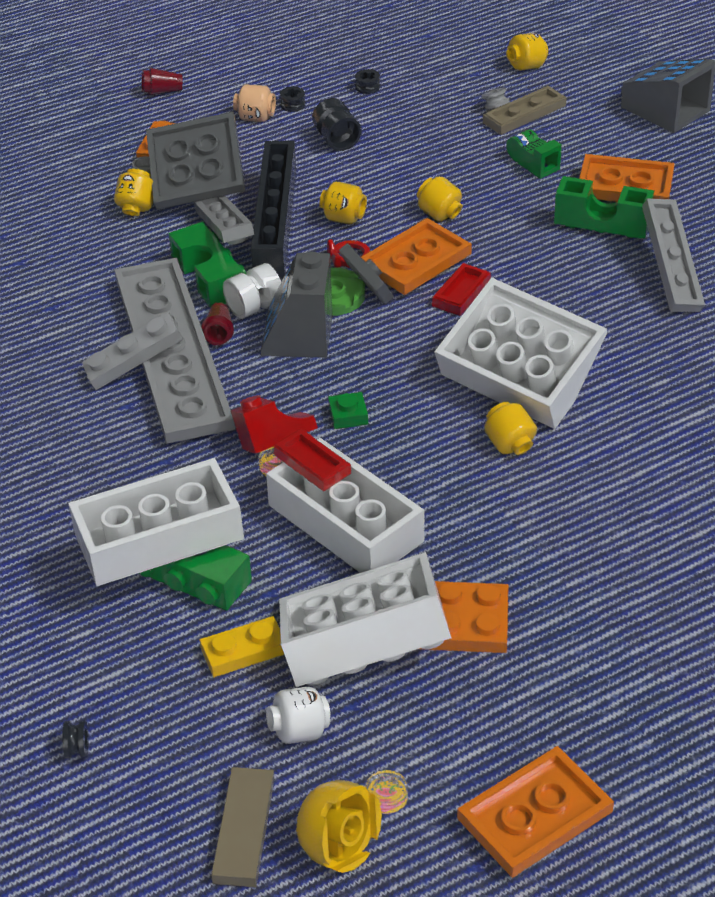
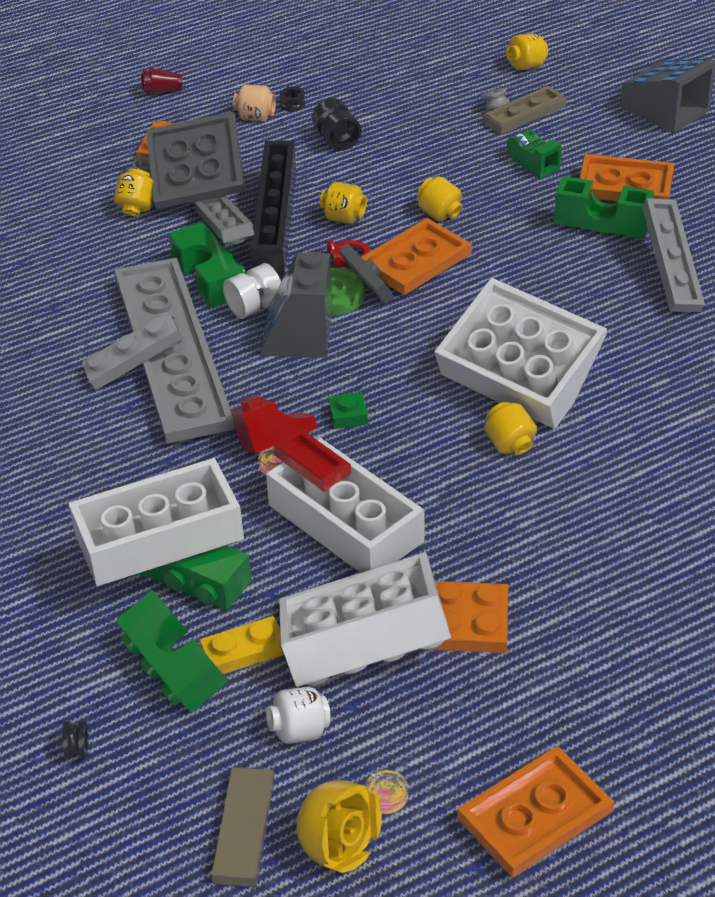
dark red cone [201,303,234,345] -> none
black bush [355,69,380,94] -> none
red tile [432,263,491,316] -> none
none -> green arch [116,590,229,713]

